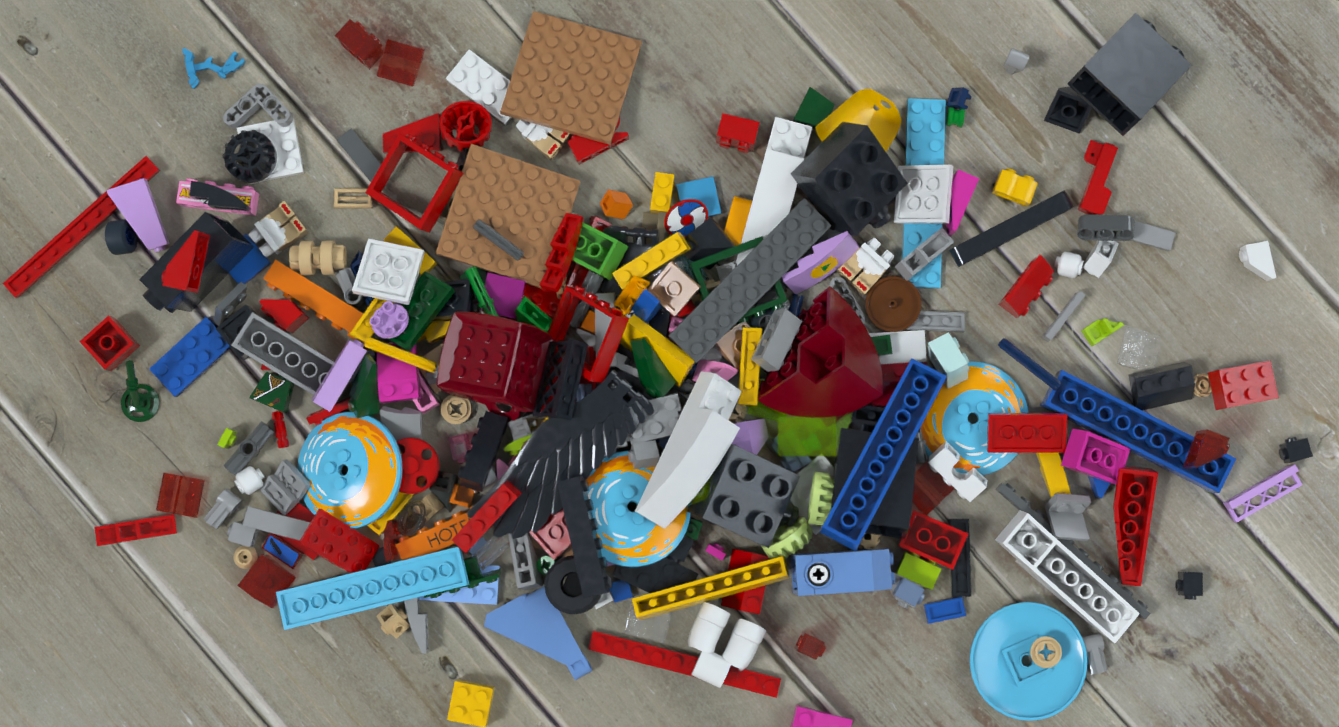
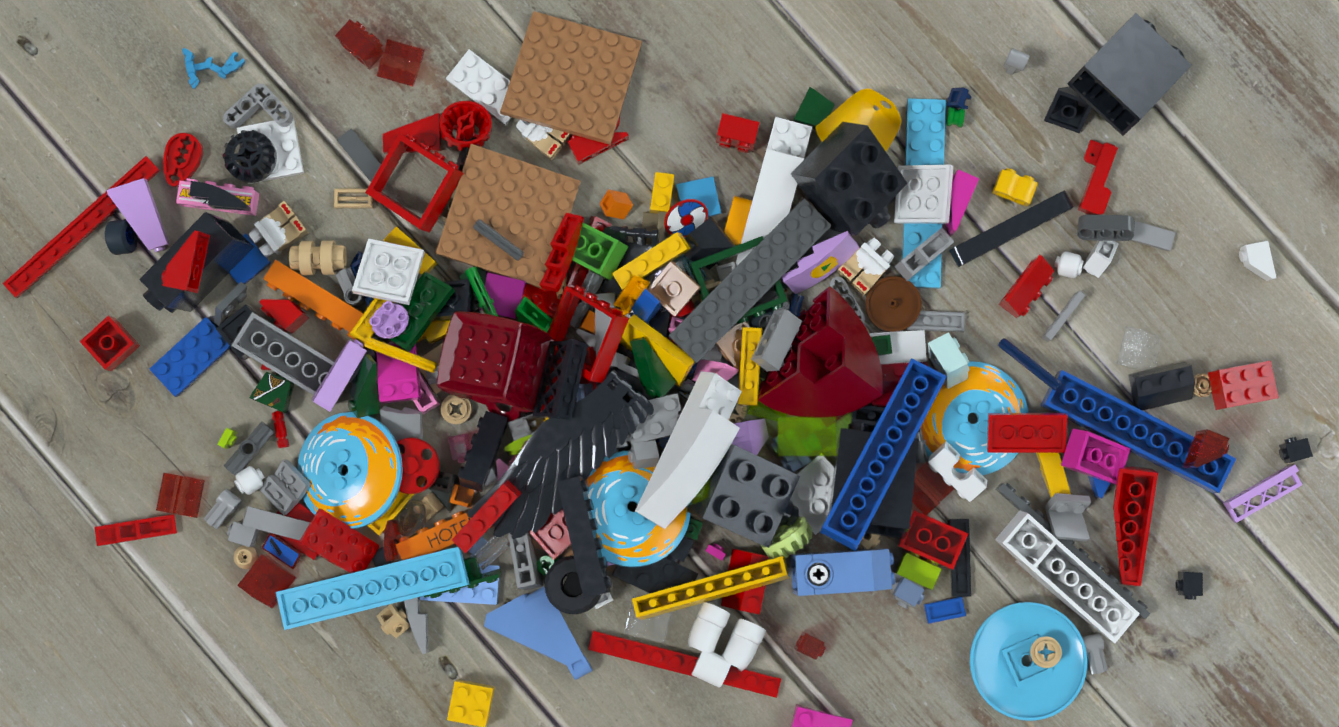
dark green dish [121,360,160,422] -> none
red plate [307,397,350,425] -> none
blue tile [610,580,633,603] -> none
yellowish green gear [808,471,834,526] -> none
lime slope [1081,318,1124,347] -> none
none -> red piece [163,133,203,188]

